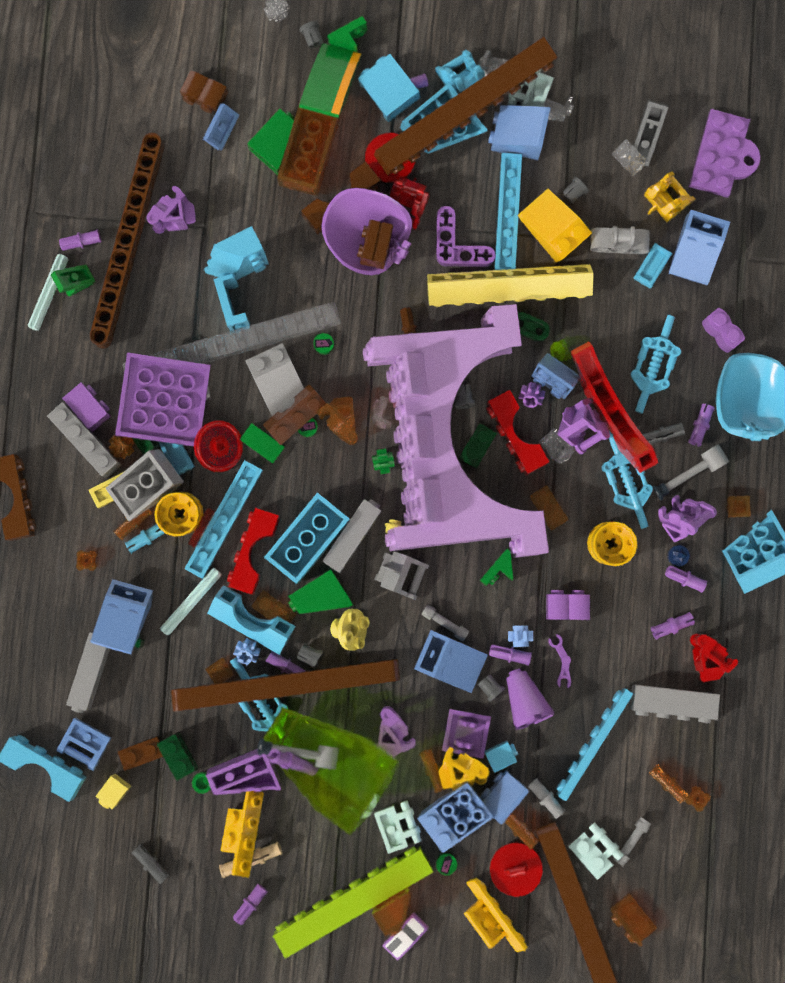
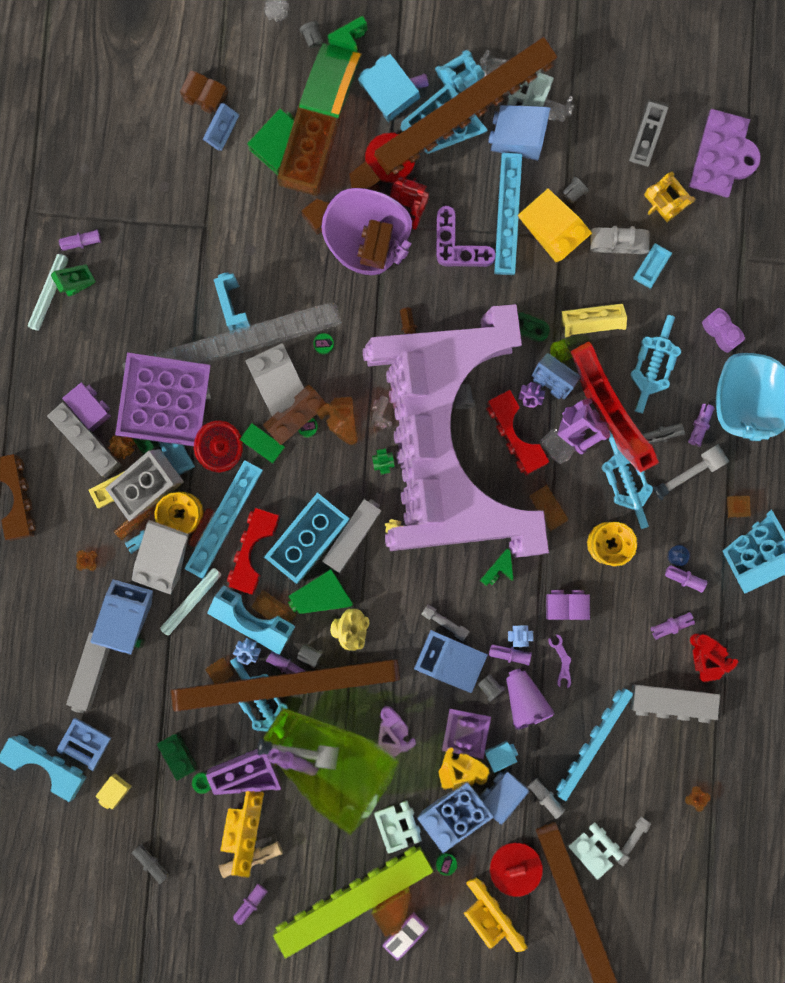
reddish brown beam [90,133,164,349] -> none
reddish brown plate [117,736,163,771] -> none
medium lavender piece [147,186,196,234] -> none
medium azure wedge [204,226,269,280] -> none
light grey piece [374,551,429,600] -> none
clear orange pin [419,748,445,793] -> none
light yellow brick [427,264,593,307] -> none
dark green plate [459,423,497,469] -> none
clear orange pin [504,813,539,850] -> none
clear orange bracket [610,893,657,947] -> none
clear bracket [612,139,648,175] -> none
clear orange pin [649,764,689,804] -> none
medium lavender piece [658,495,717,542] -> none
medium blue slope [669,210,730,285] -> none
none -> light grey slope [132,520,189,594]
none -> light yellow container [562,304,627,337]

